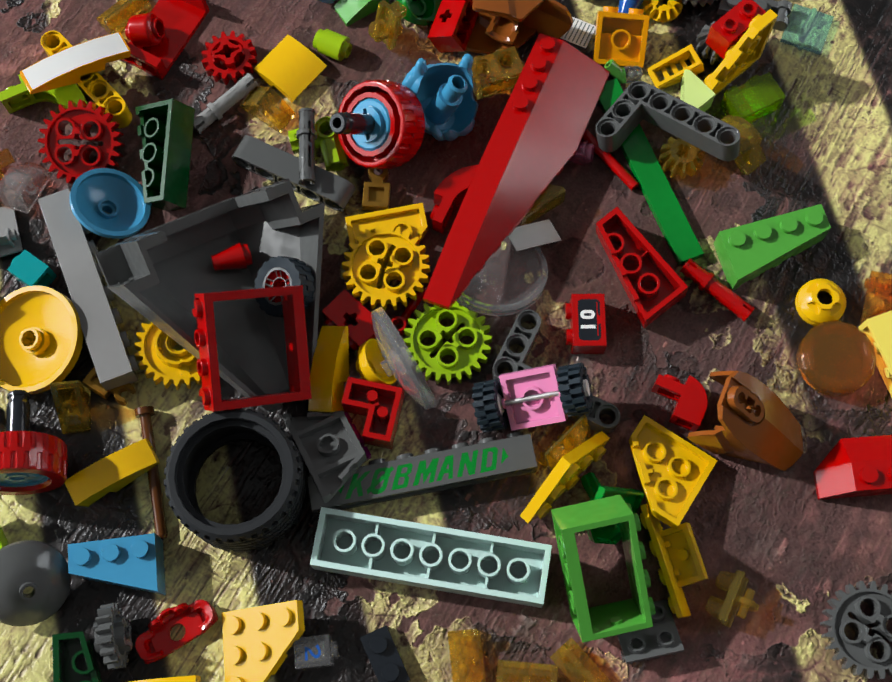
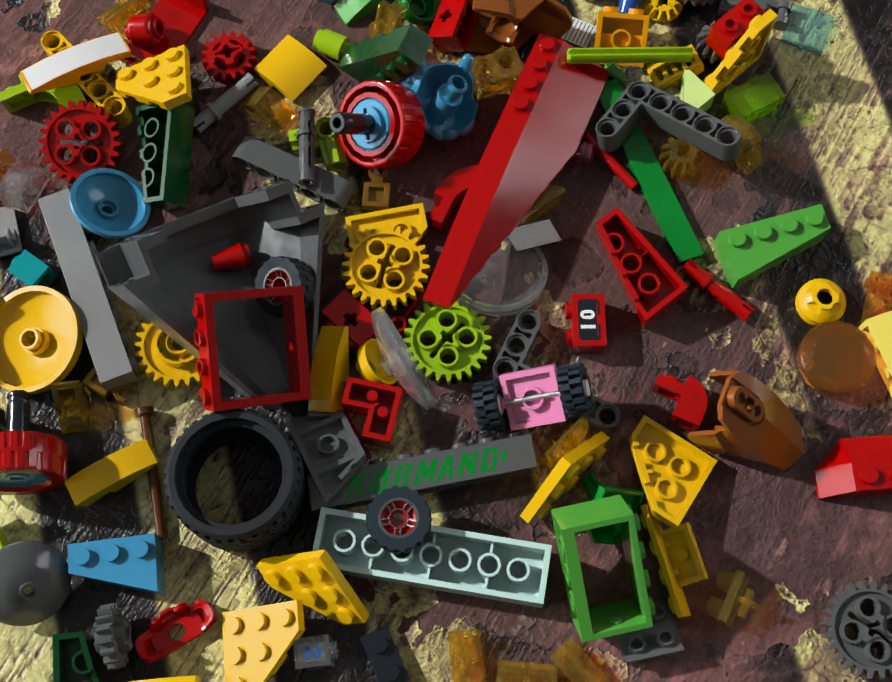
none -> yellow plate [116,44,192,110]
none -> yellow plate [256,549,370,625]
none -> dark green wedge [338,24,433,83]
none -> black wheel [366,486,432,554]
none -> lime axle [567,47,693,64]

